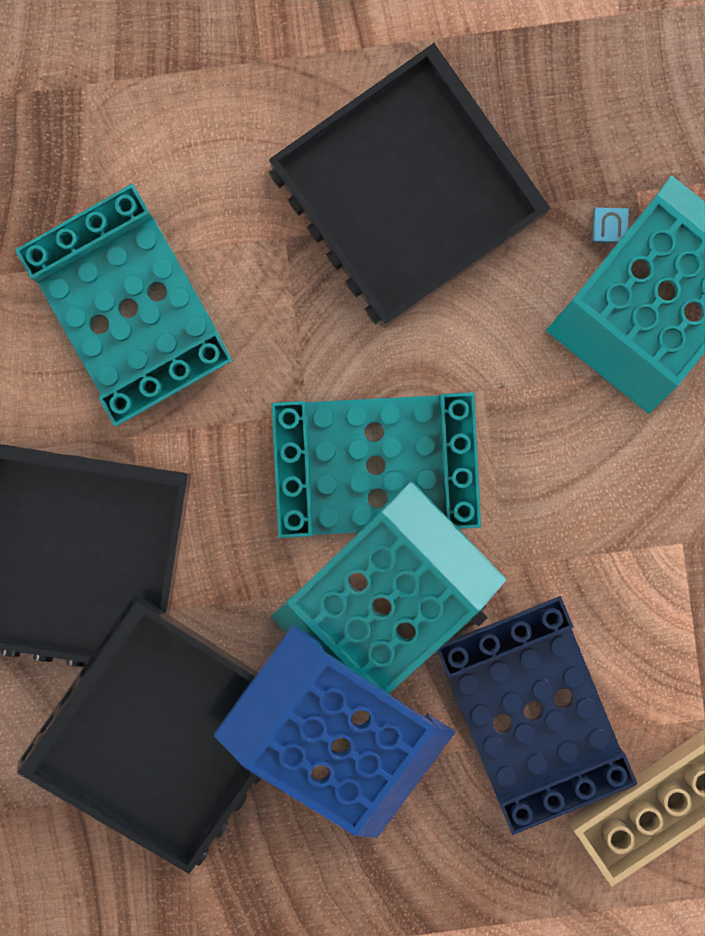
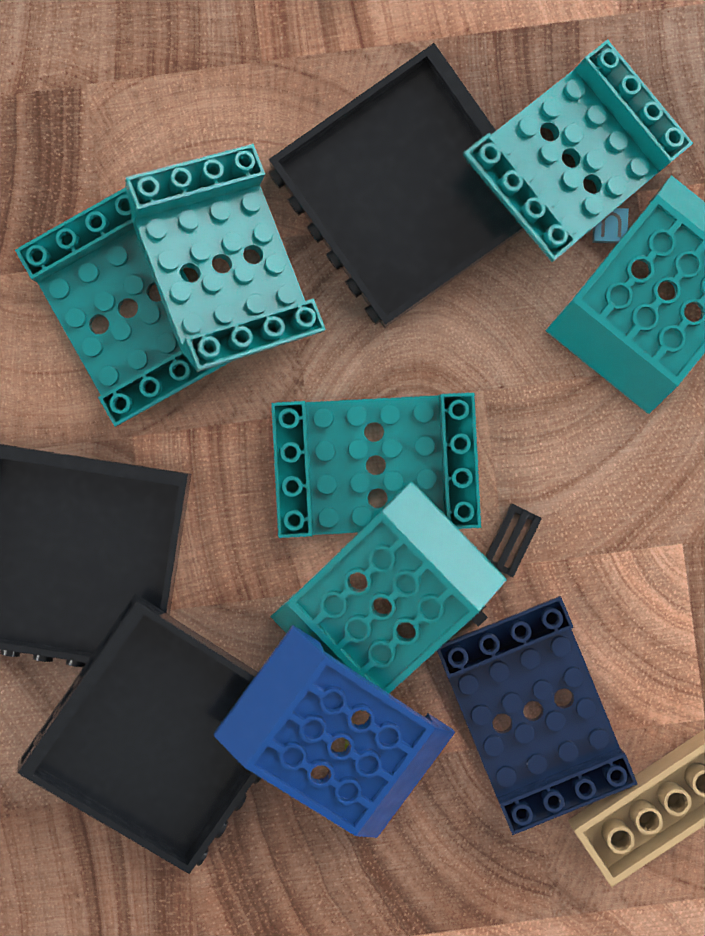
none -> teal slope [125,144,326,372]
none -> teal slope [463,39,693,262]
none -> black tile [485,503,542,577]

